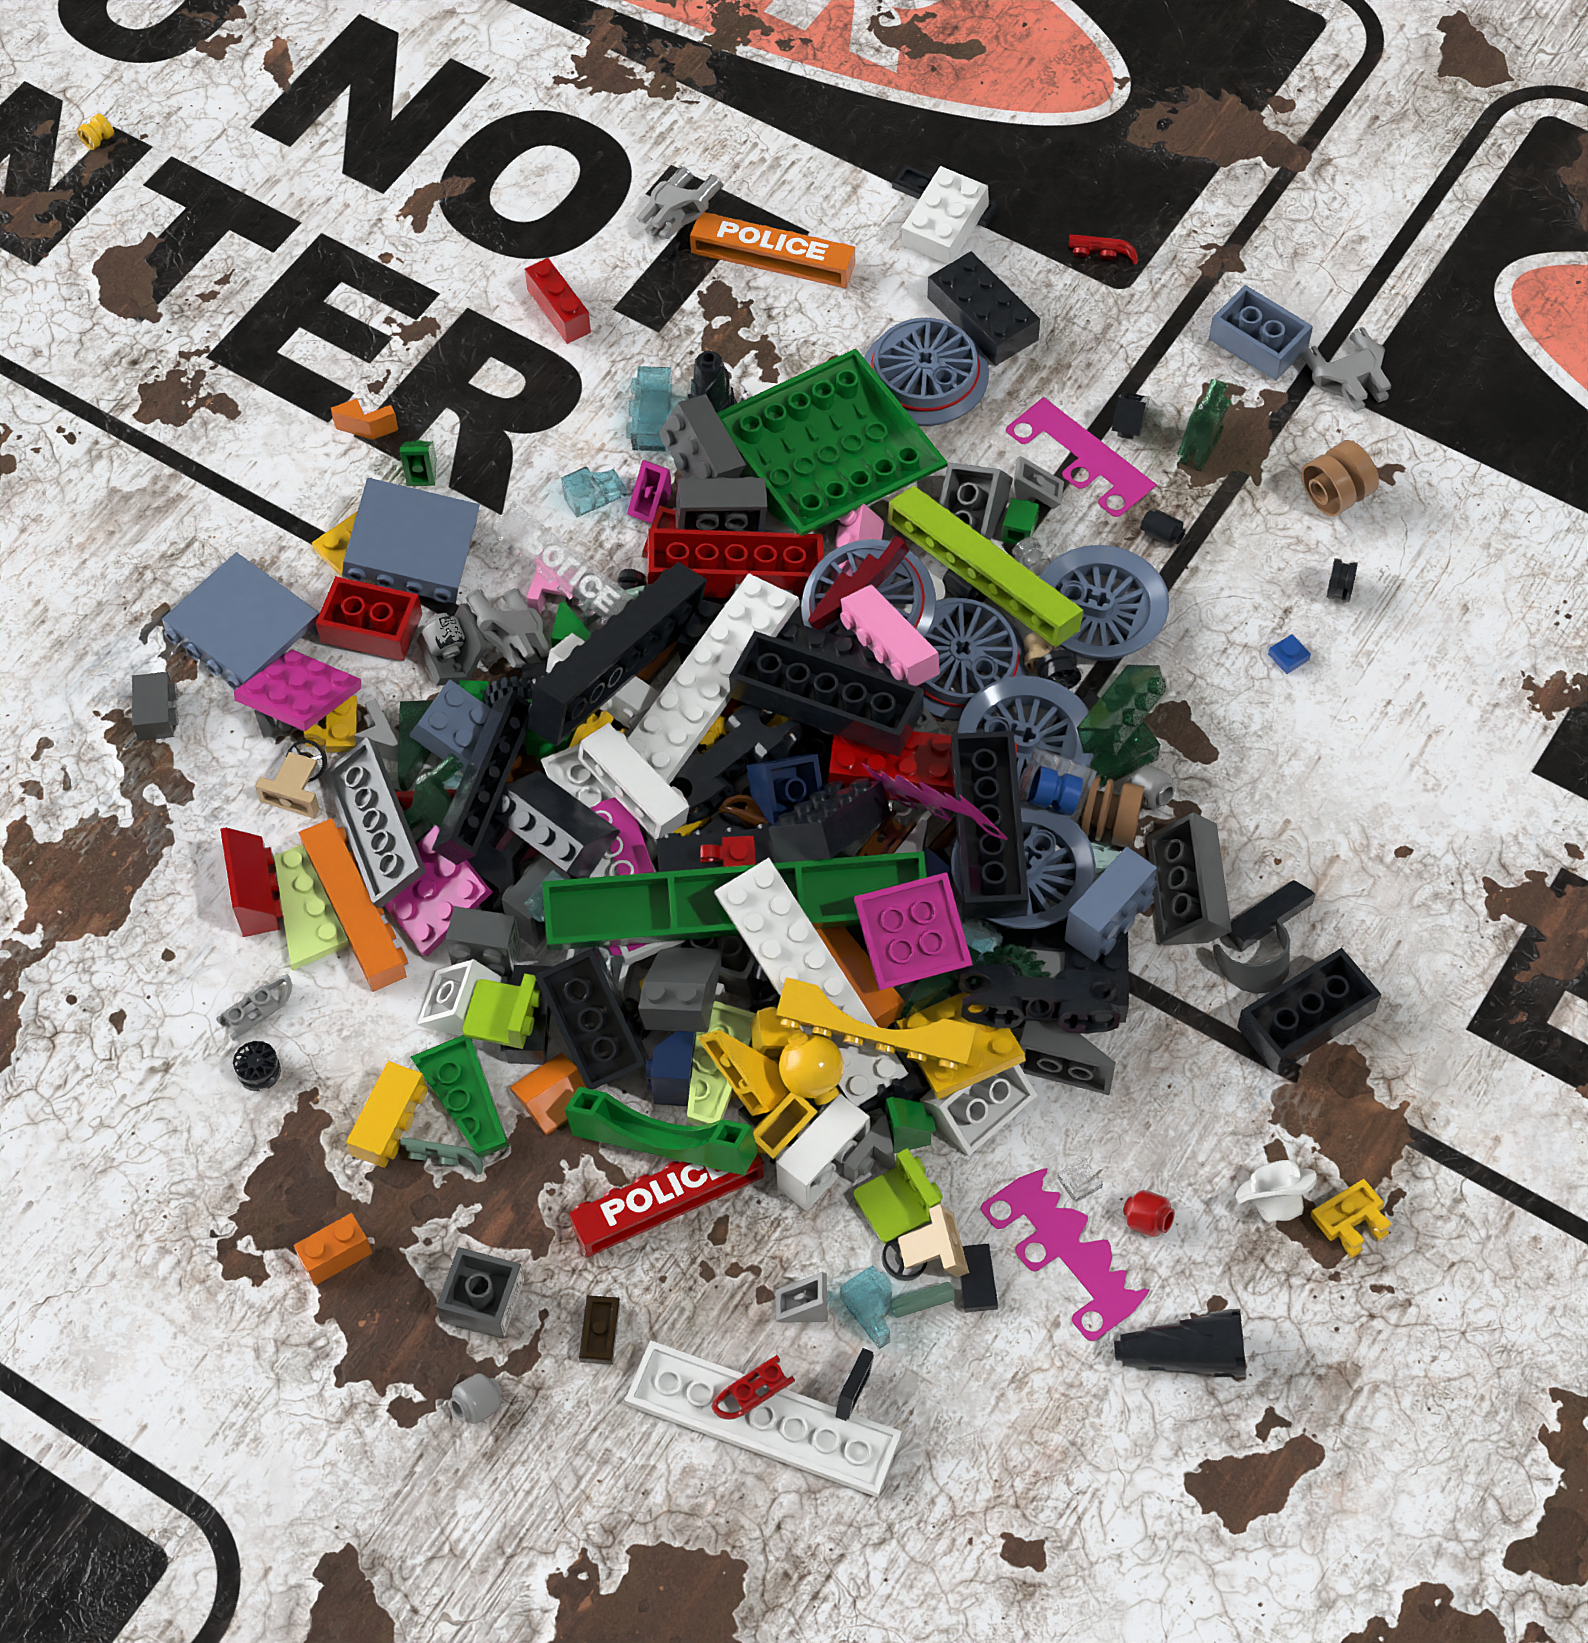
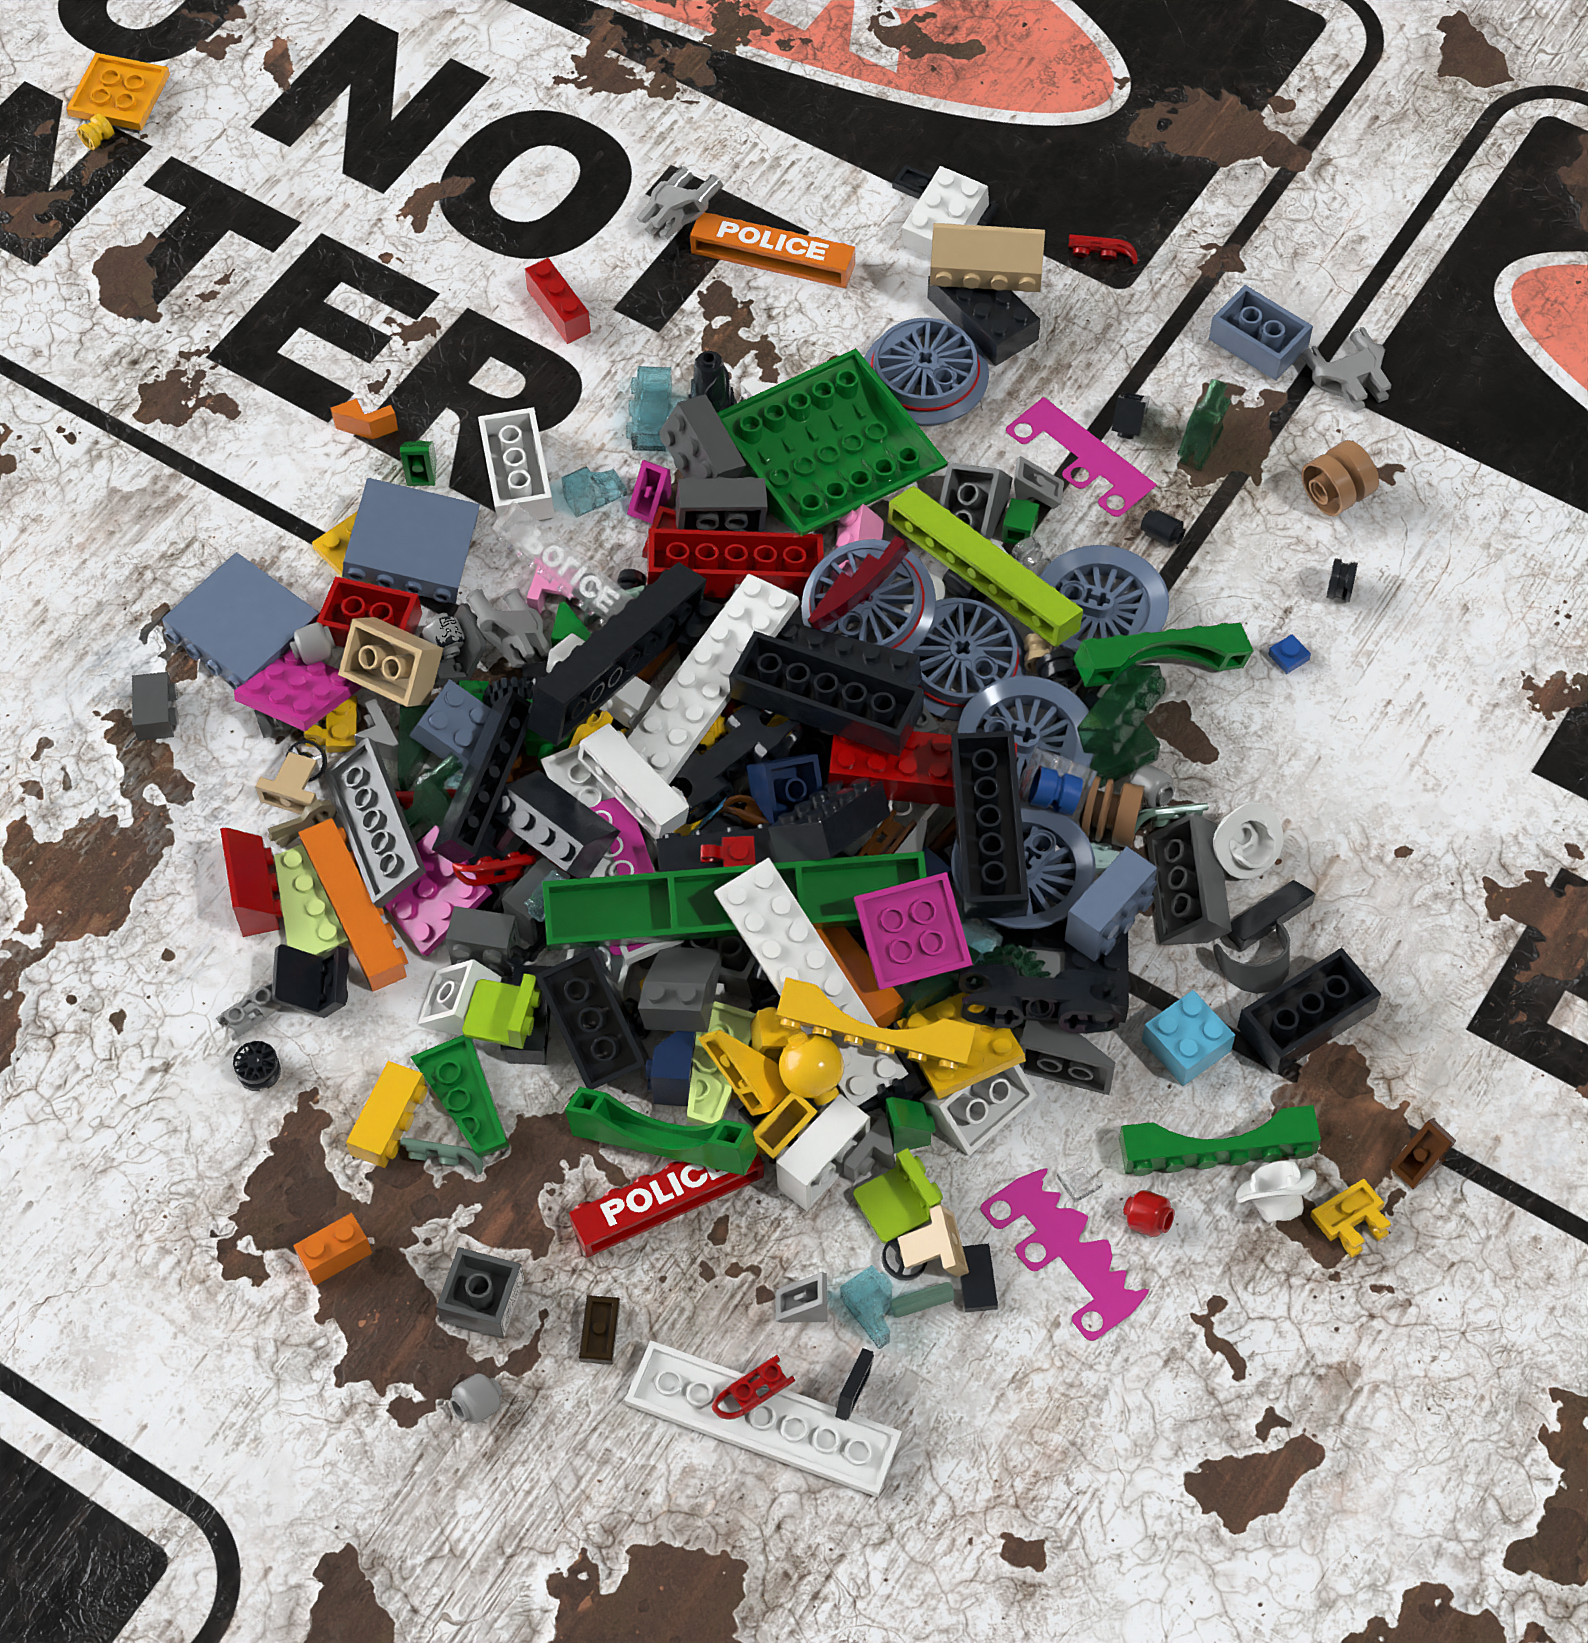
orange slope [509,1052,586,1136] -> none
bright pink brick [840,584,940,686] -> none
dark pink piece [862,763,1008,840] -> none
black cone [1114,1309,1246,1378] -> none
none -> light orange plate [66,53,170,131]
none -> dark tan piece [268,799,337,848]
none -> black bracket [272,944,350,1018]
none -> light grey head [290,622,336,665]
none -> tan brick [338,617,444,707]
none -> red piece [452,851,536,887]
none -> white brick [478,407,555,527]
none -> black piece [505,928,547,969]
none -> dark azure sticker [688,797,727,836]
none -> tan slope [930,223,1045,292]
none -> green arch [1073,622,1254,687]
none -> green arch [1119,1105,1321,1176]
none -> sand green piece [1134,803,1209,834]
none -> medium azure brick [1142,990,1235,1086]
none -> white hat [1213,802,1284,879]
none -> reddish brown slope [1389,1118,1457,1189]

